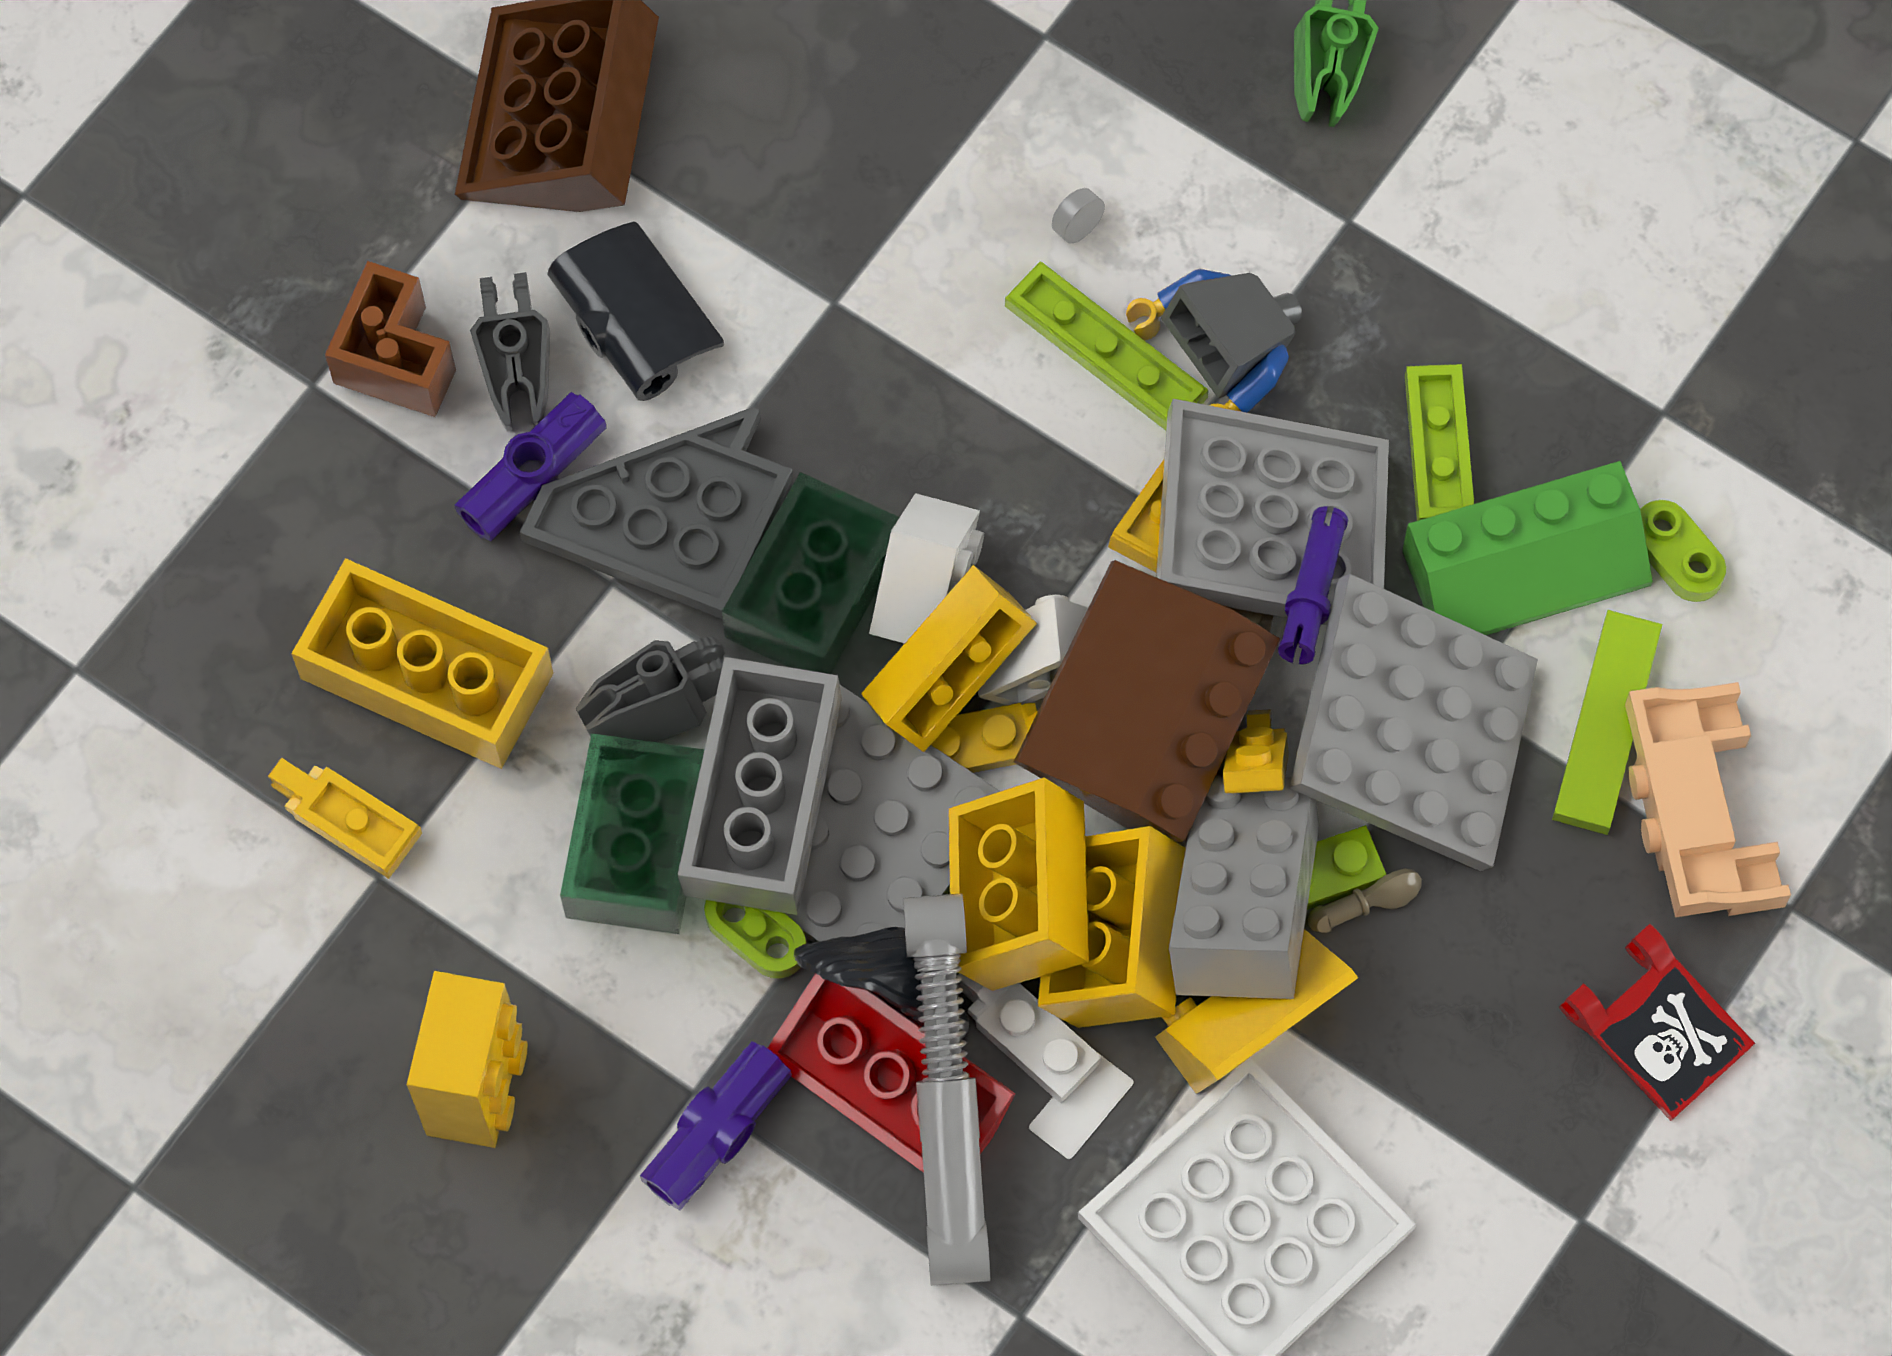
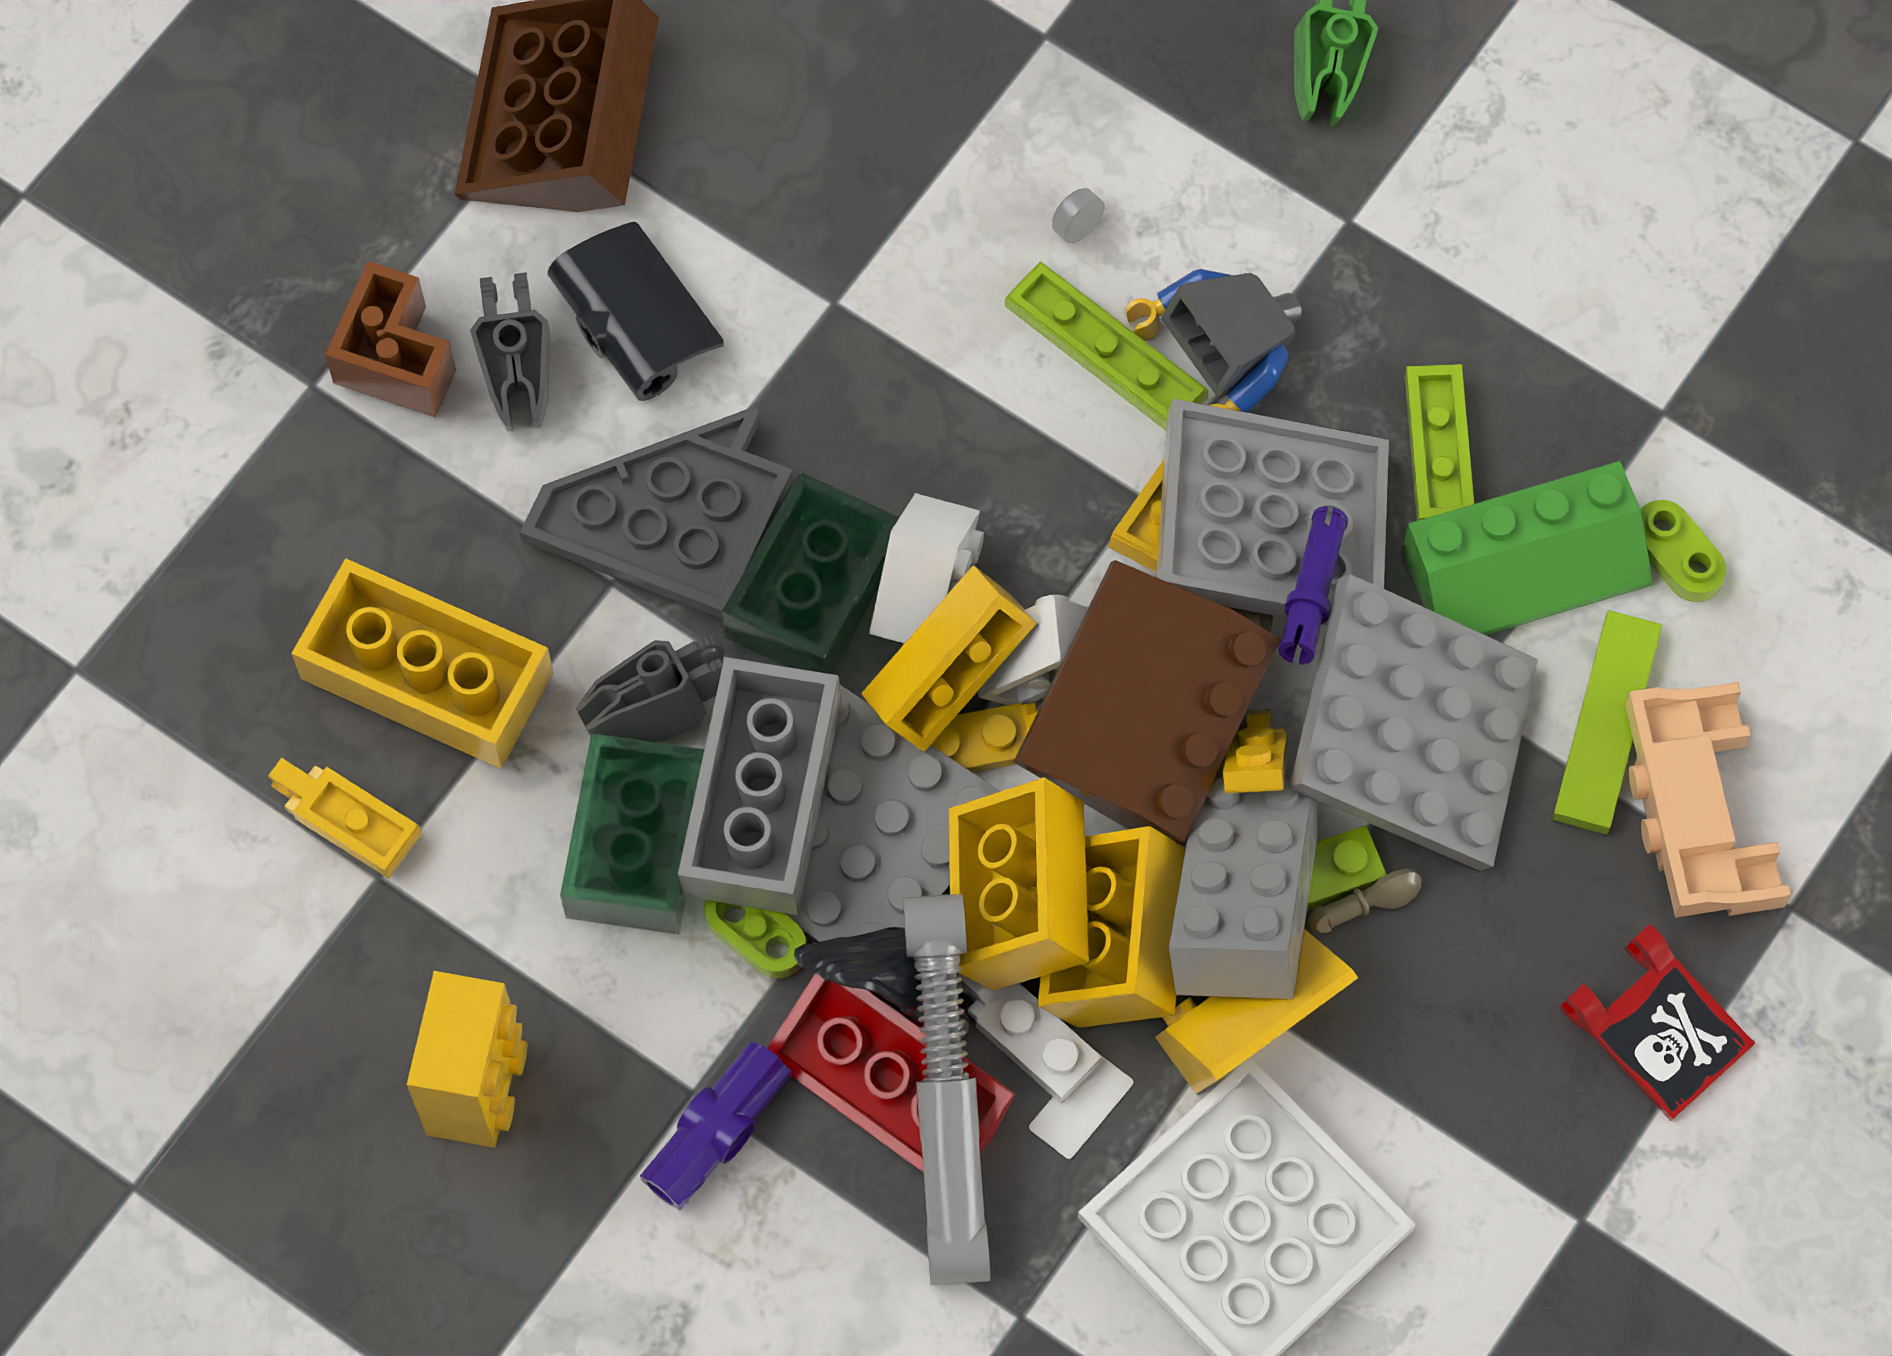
dark purple piece [455,392,607,542] -> none

